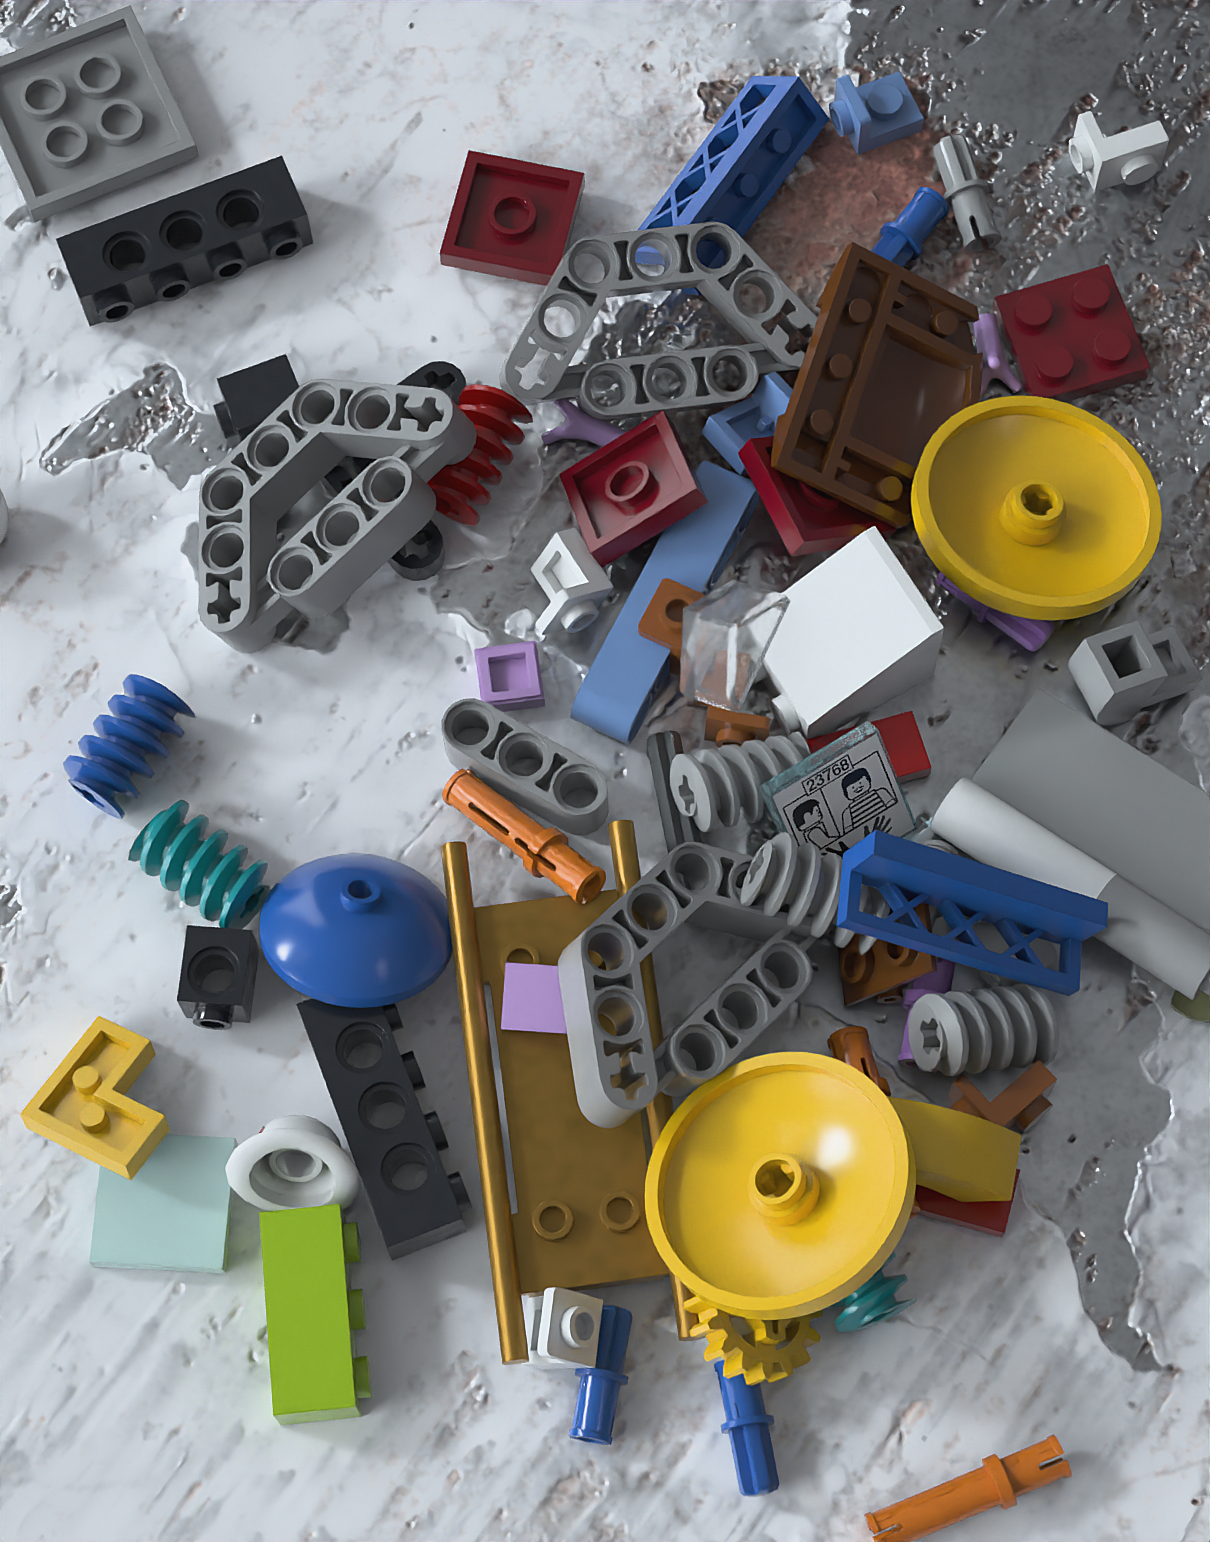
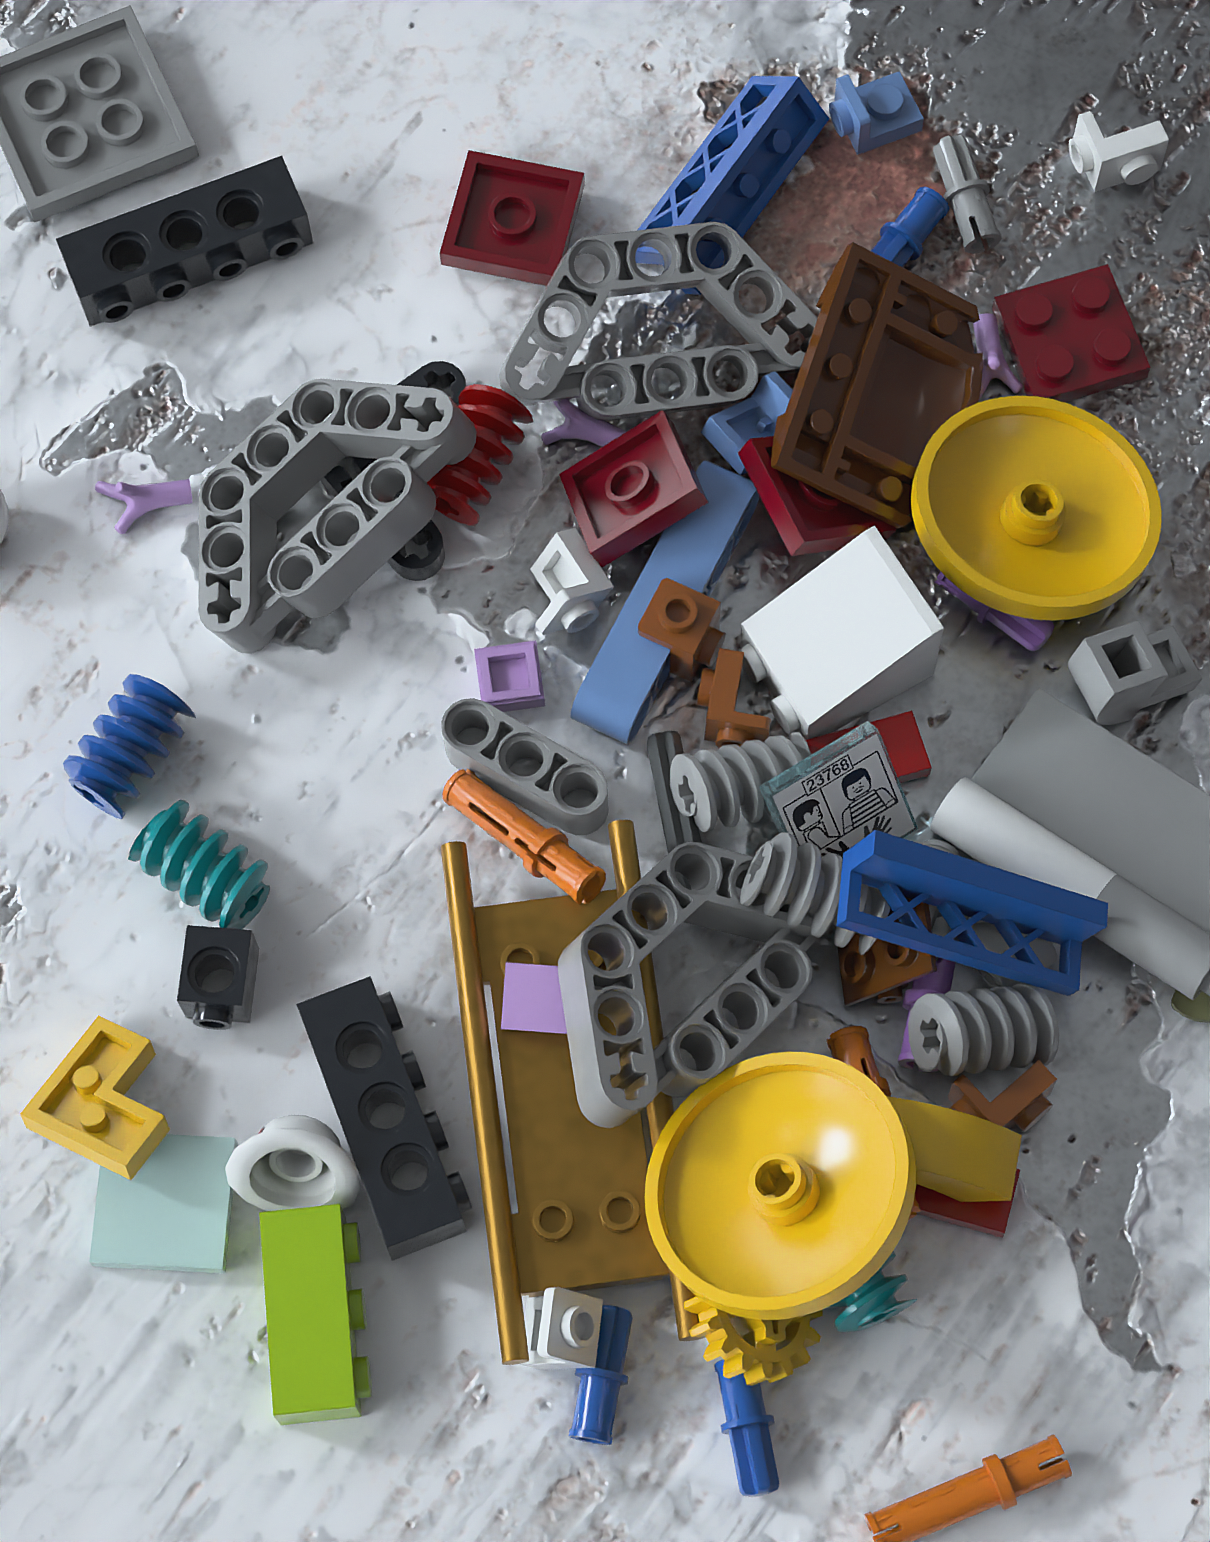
black brick [213,354,299,444] -> none
blue dish [259,853,453,1008] -> none
clear slope [680,580,791,713] -> none
none -> lavender bar [95,479,193,534]

